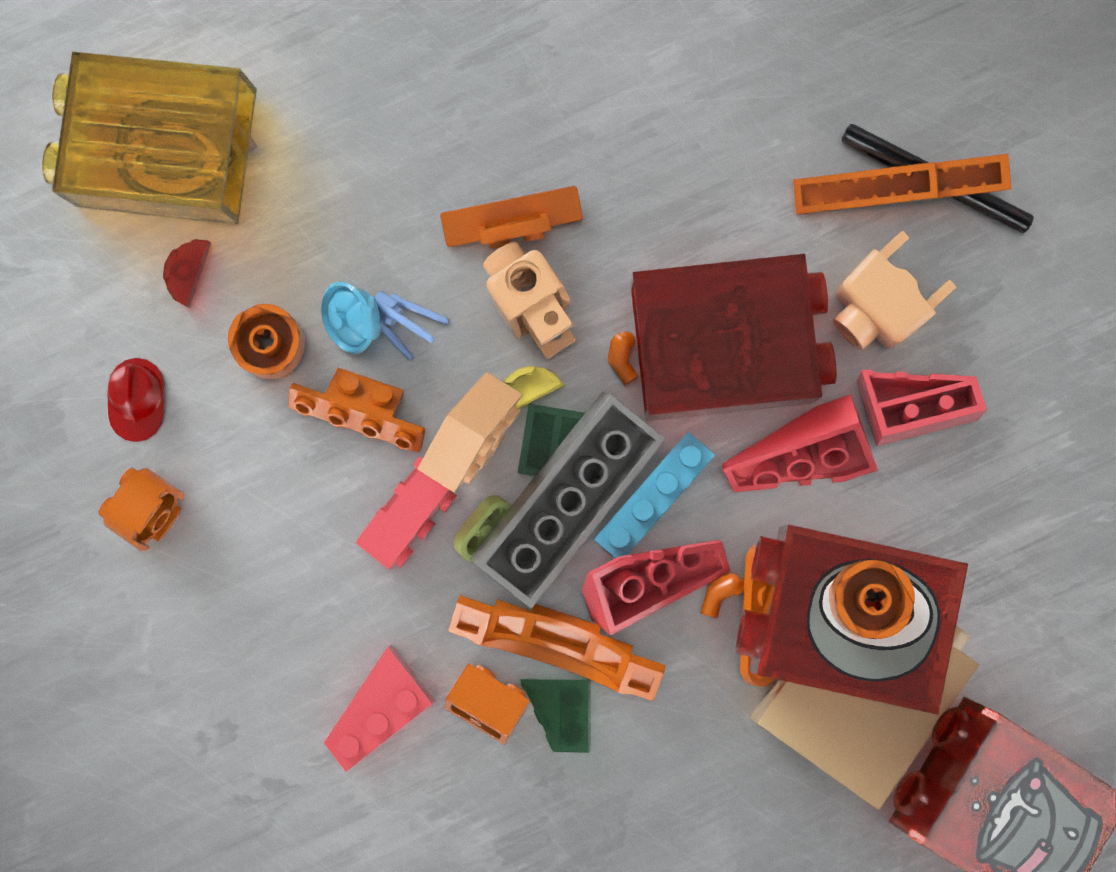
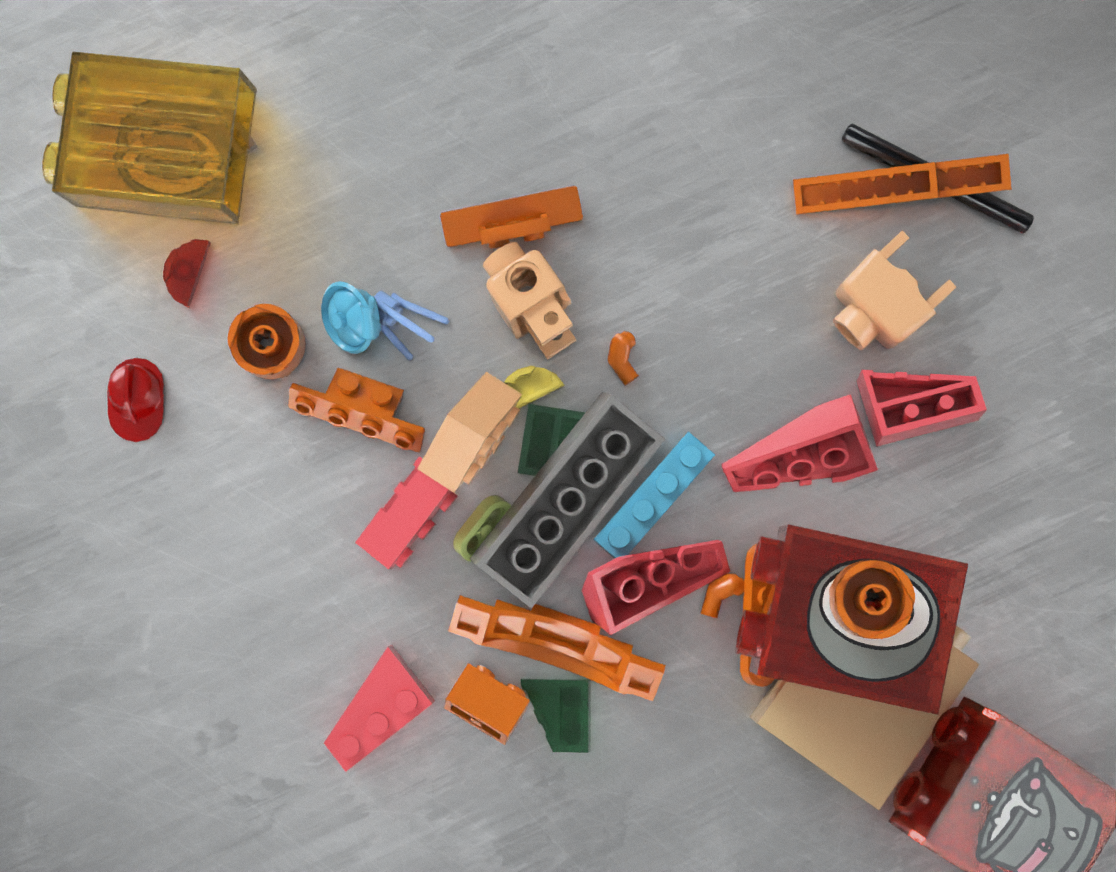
orange brick [98,468,184,551] -> none
clear red brick [630,254,837,422] -> none

